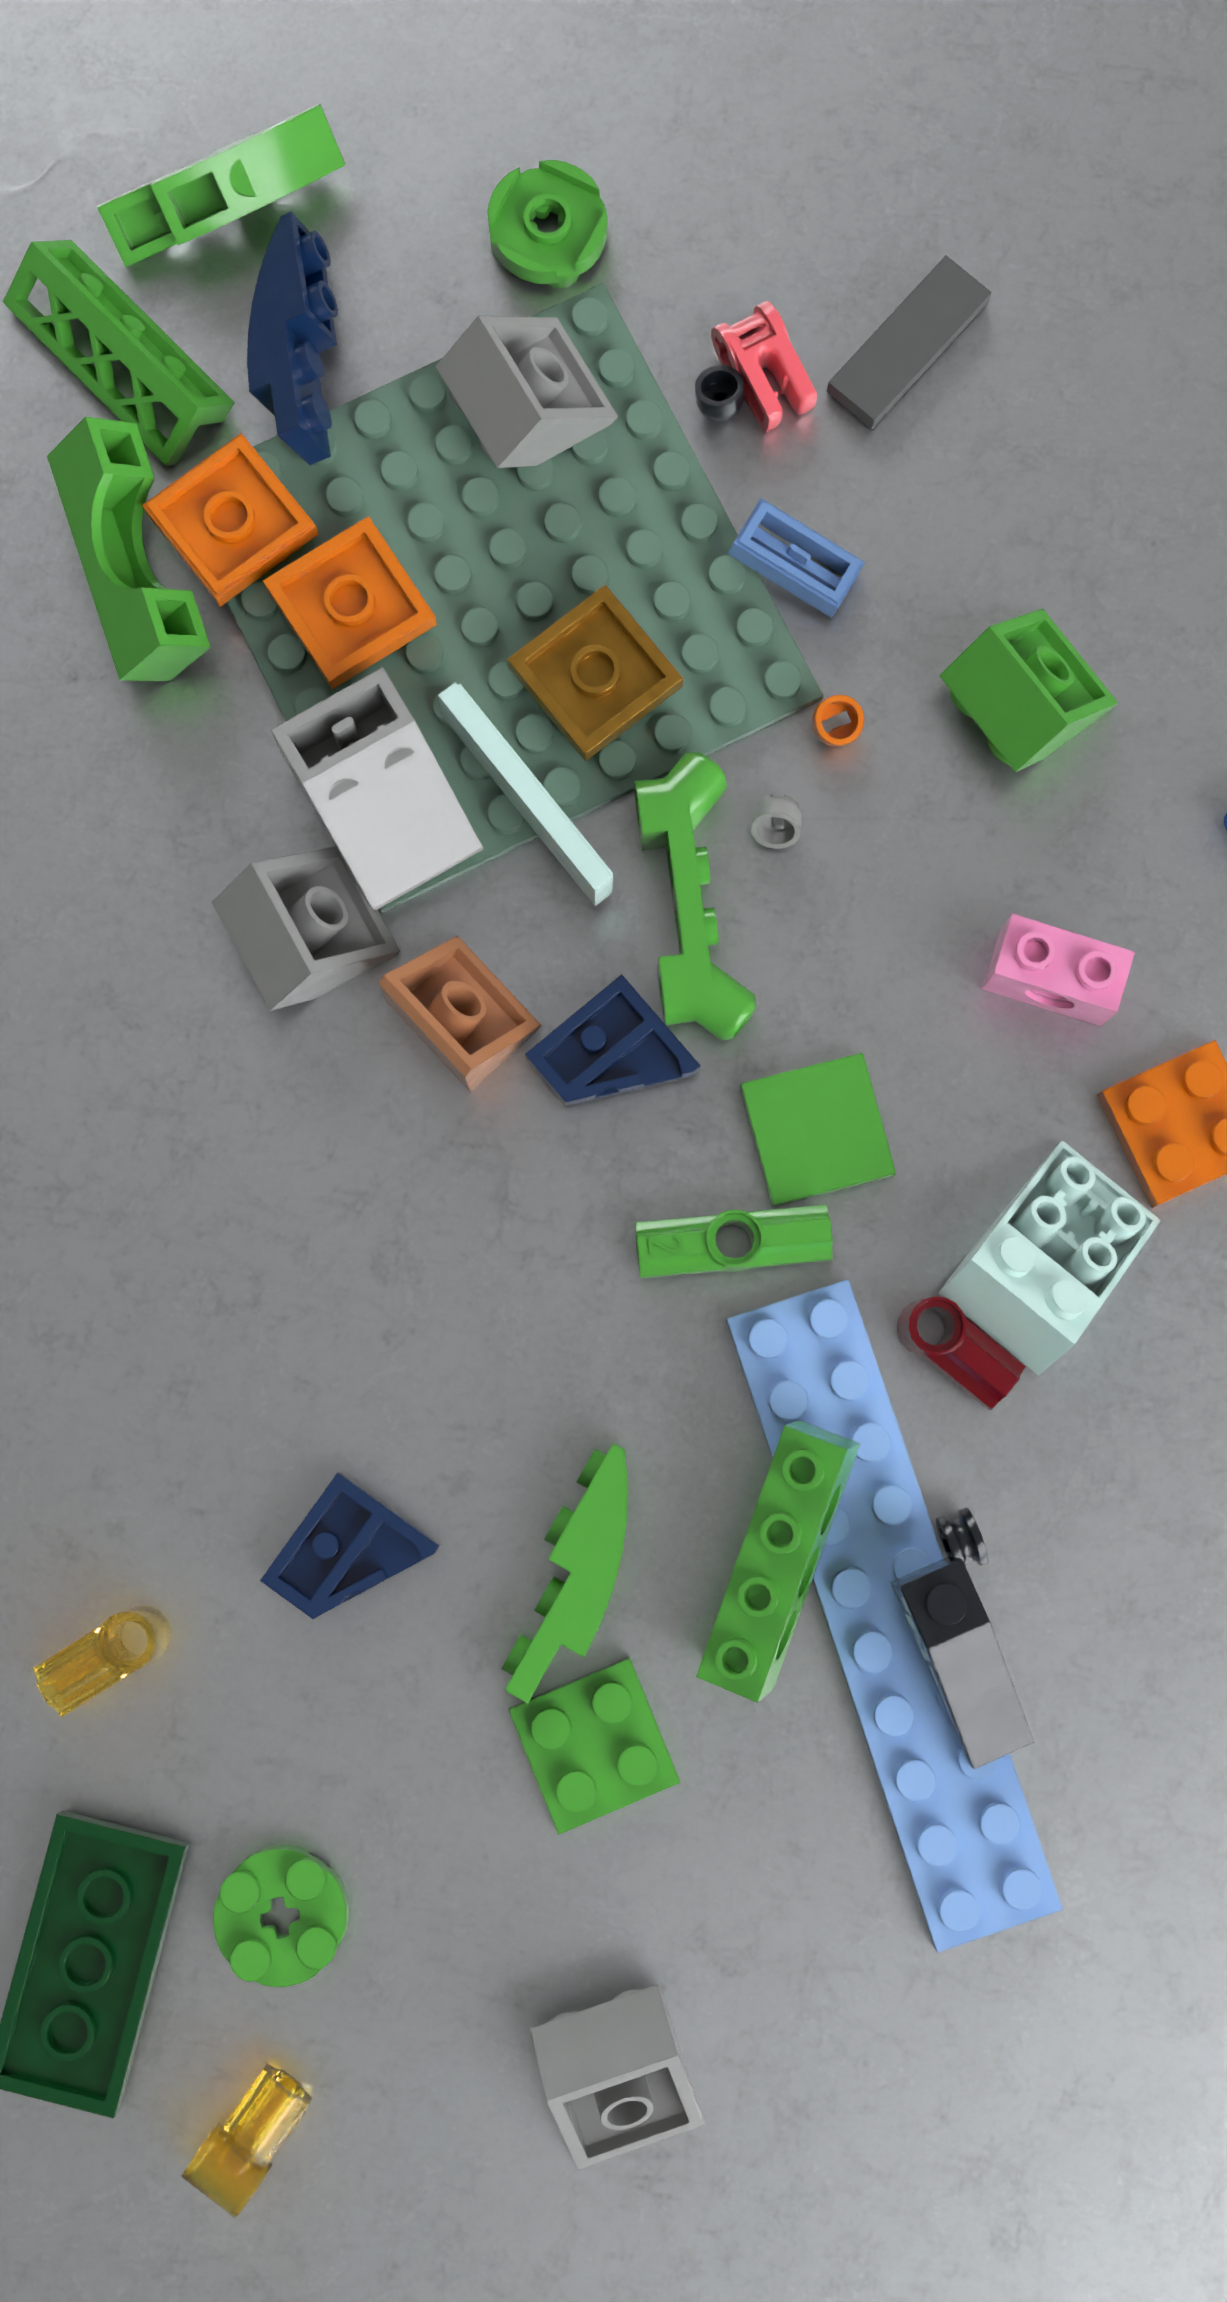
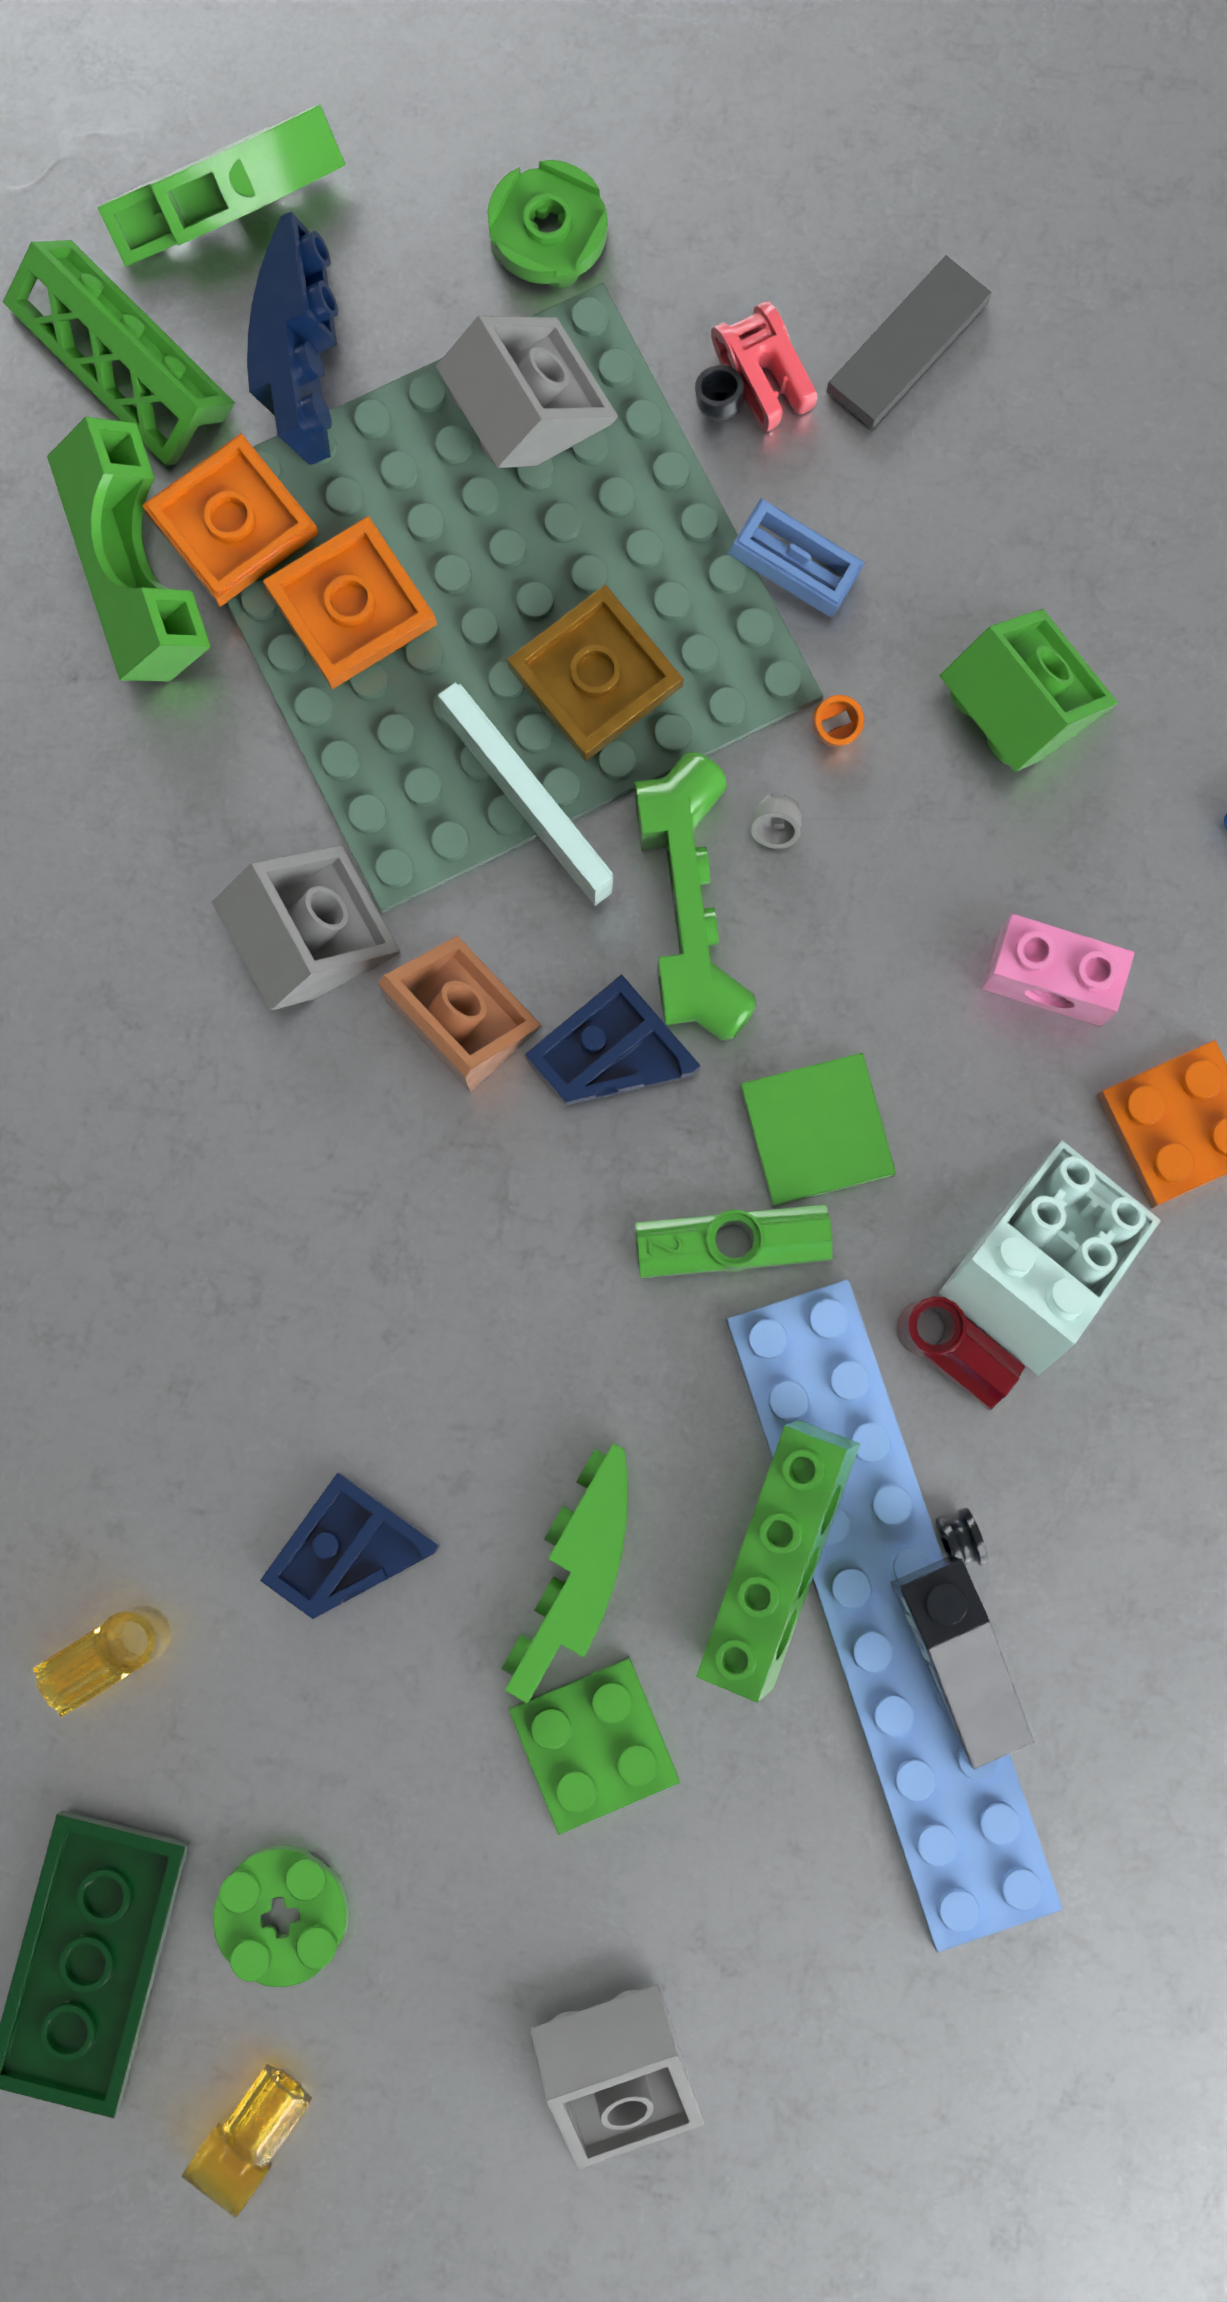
slope [271,667,483,911] -> none

